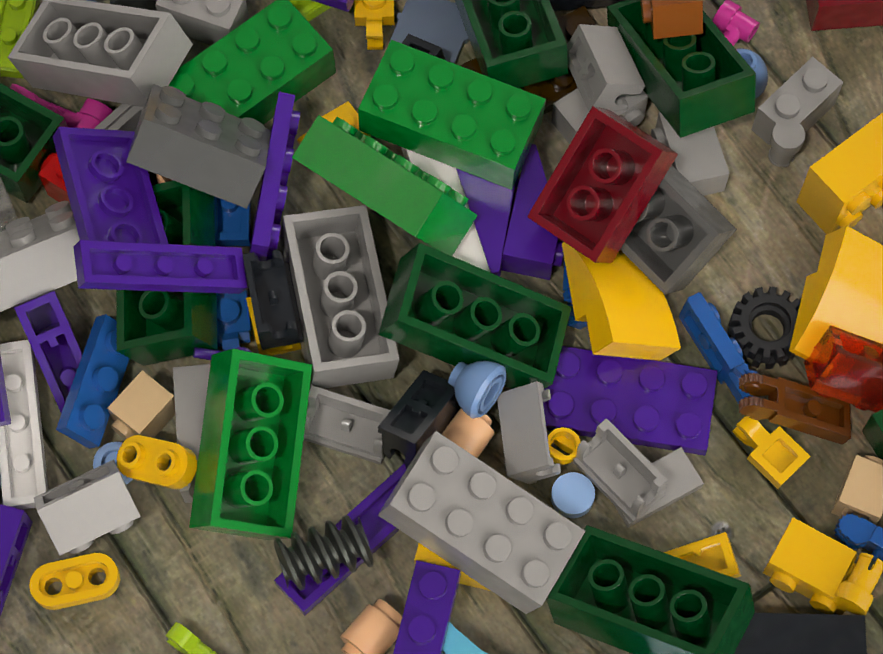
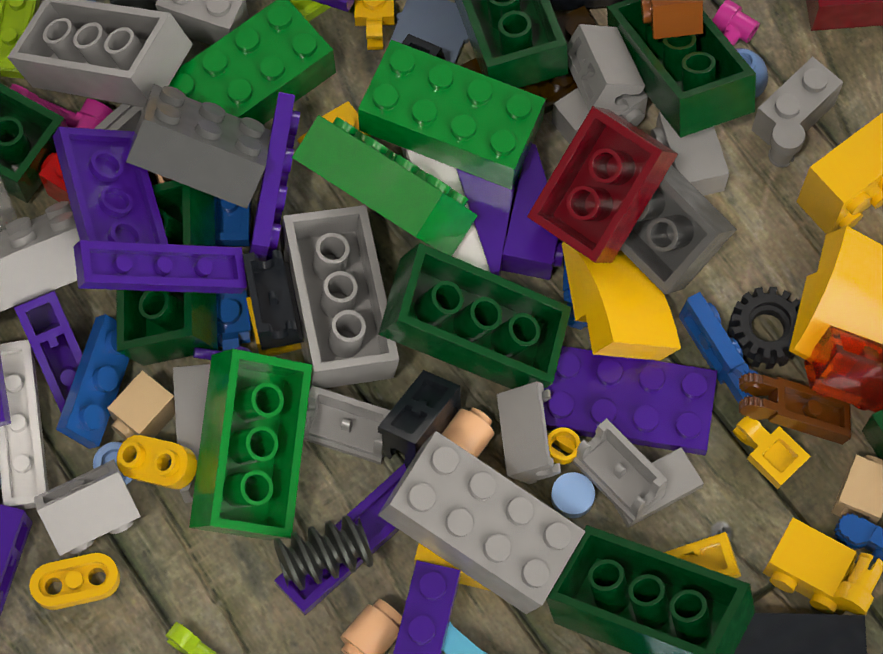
medium blue brick [448,361,506,419] -> none

